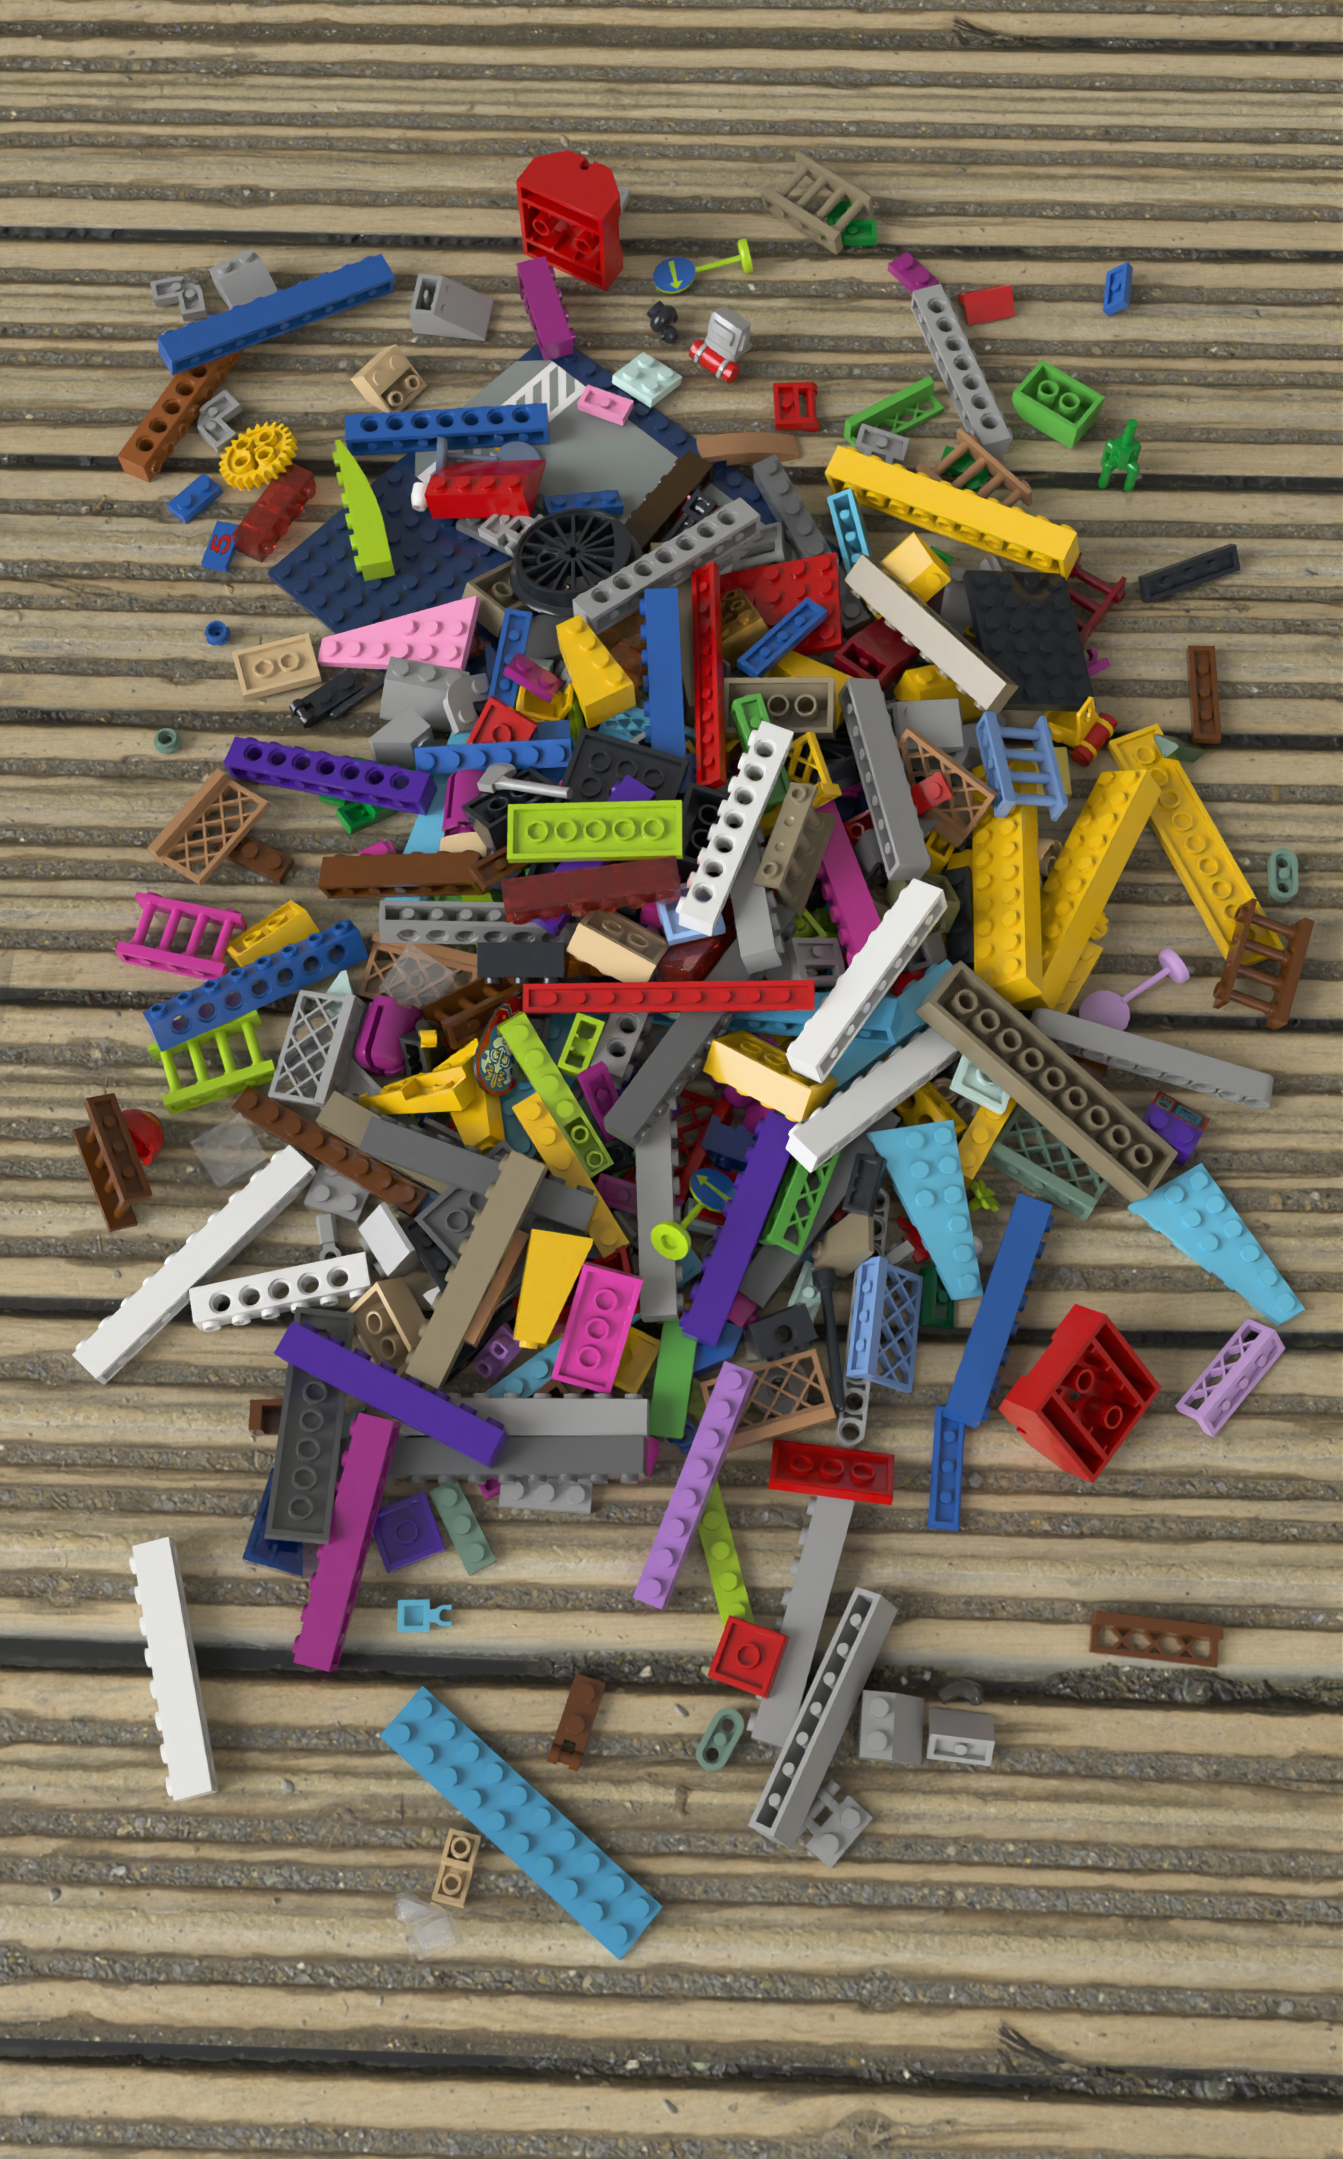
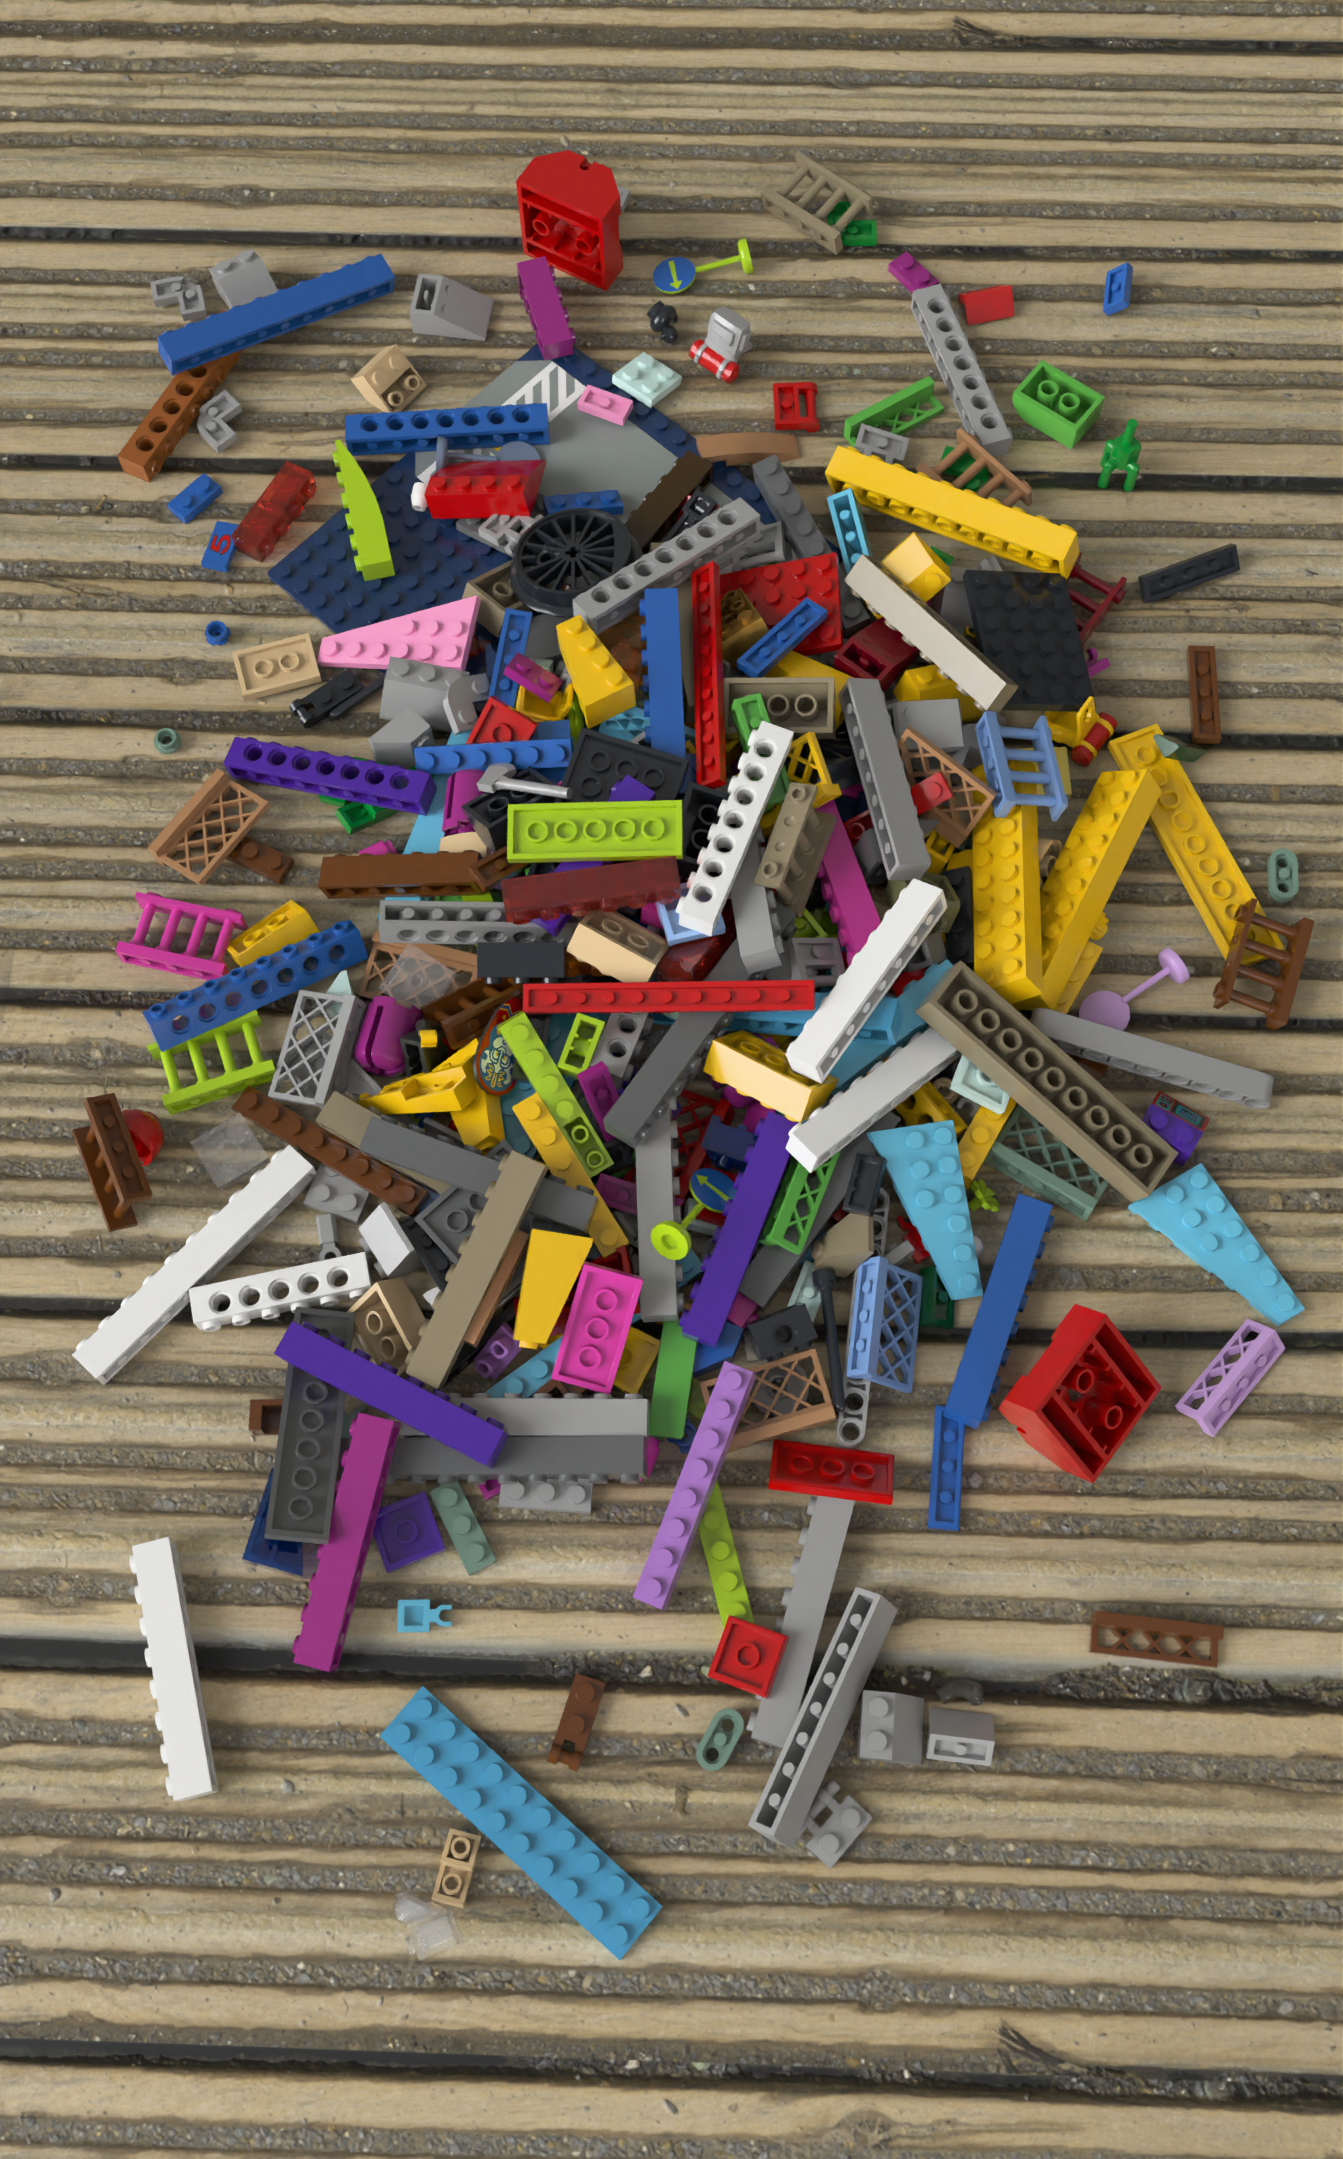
yellow gear [219,422,298,491] -> none

